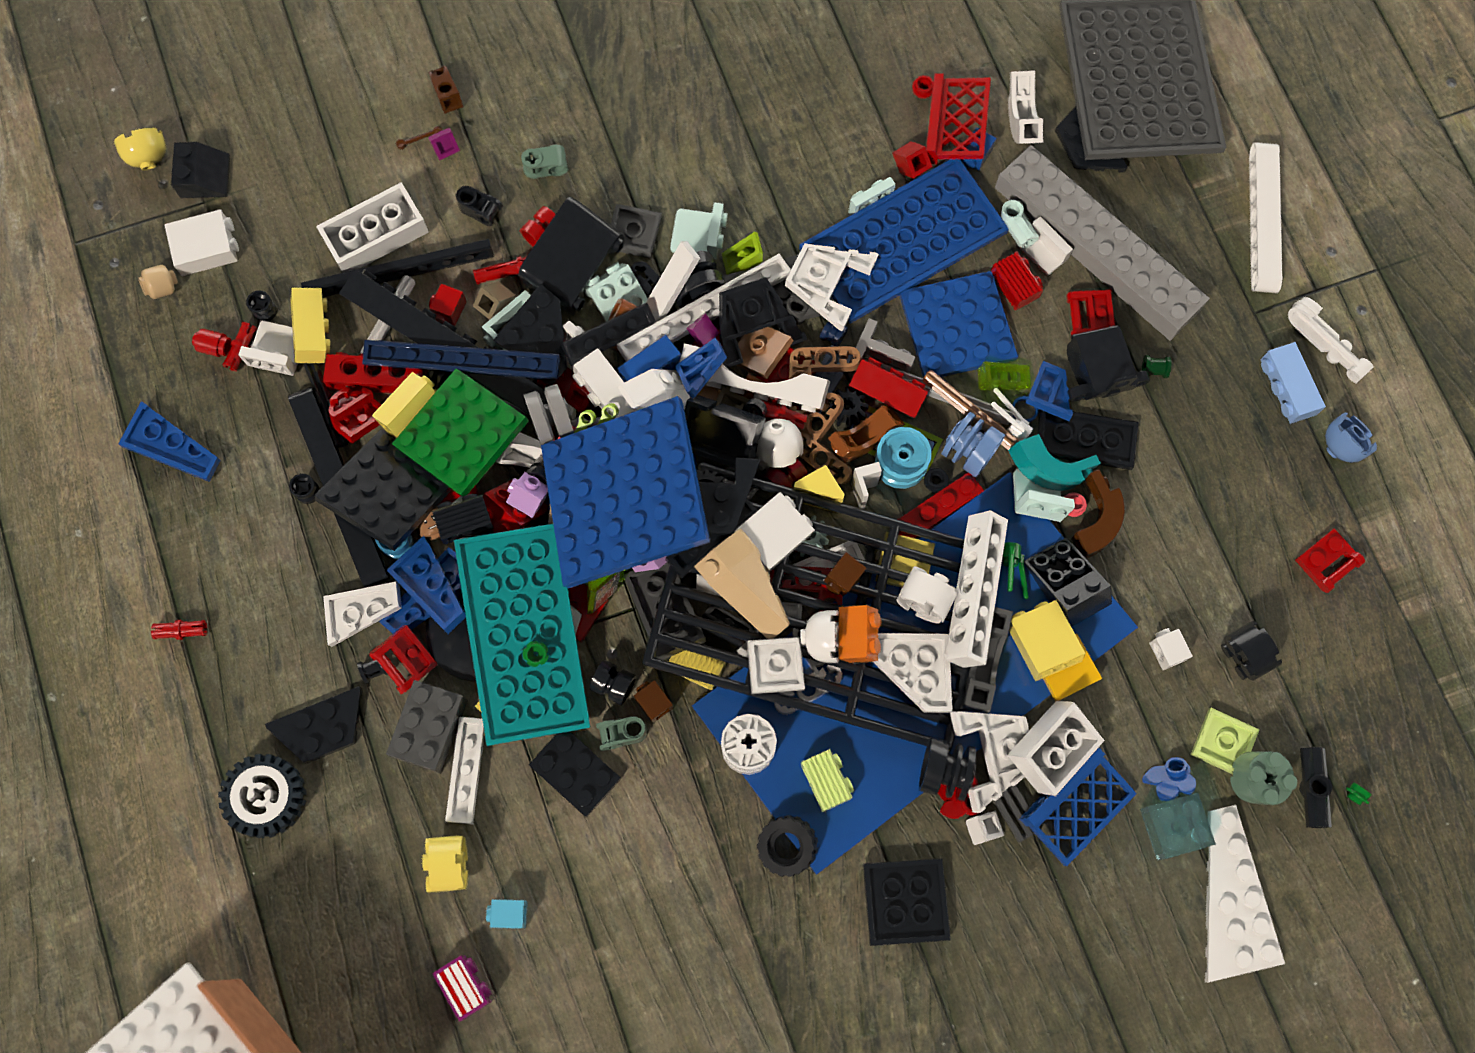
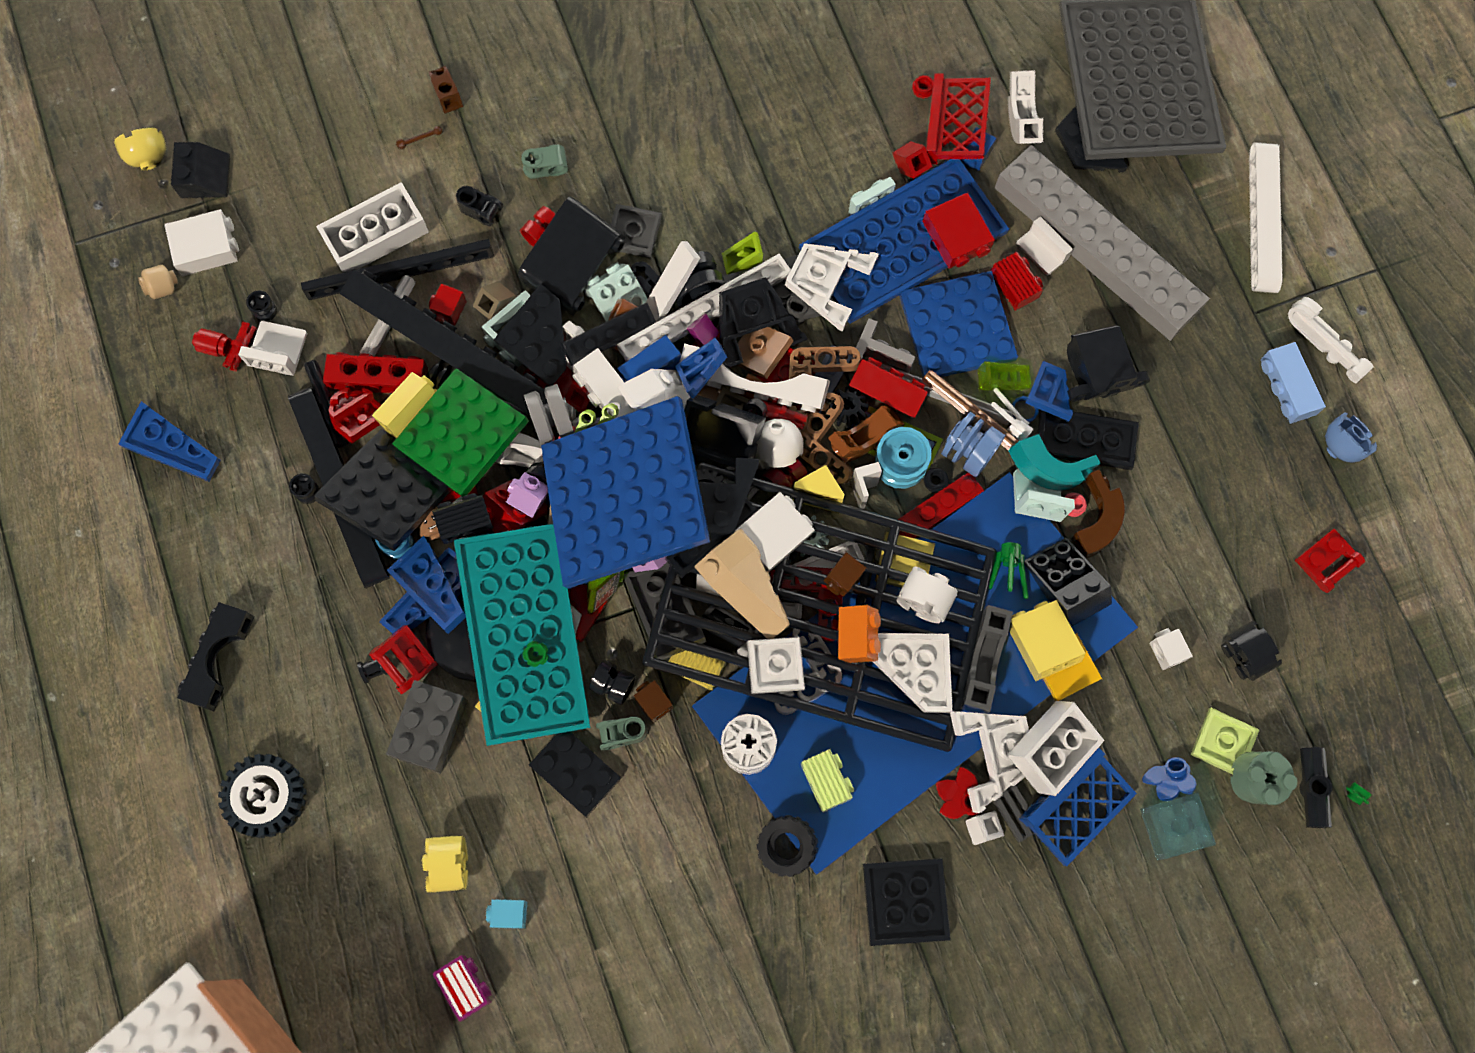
red pin [151,620,208,640] -> none
black wing [265,686,363,764] -> none
light yellow brick [291,288,330,363] -> none
white wing [323,582,402,647] -> none
dark blue tile [362,340,560,380] -> none
magenta tile [428,128,460,160] -> none
white plate [445,717,485,824] -> none
red pin [473,256,526,285] -> none
light aqua bracket [670,202,727,259] -> none
white cylinder [800,610,840,663] -> none
dark blue wheel [819,321,848,347] -> none
black wheel [919,737,976,802] -> none
white brick [945,511,1008,668] -> none
light aqua piece [1001,200,1039,249] -> none
red plate [1066,290,1115,335] -> none
dark green bush [1142,355,1172,378] -> none
white wing [1205,805,1285,982] -> none
none -> black arch [177,602,254,712]
none -> red brick [922,192,995,269]

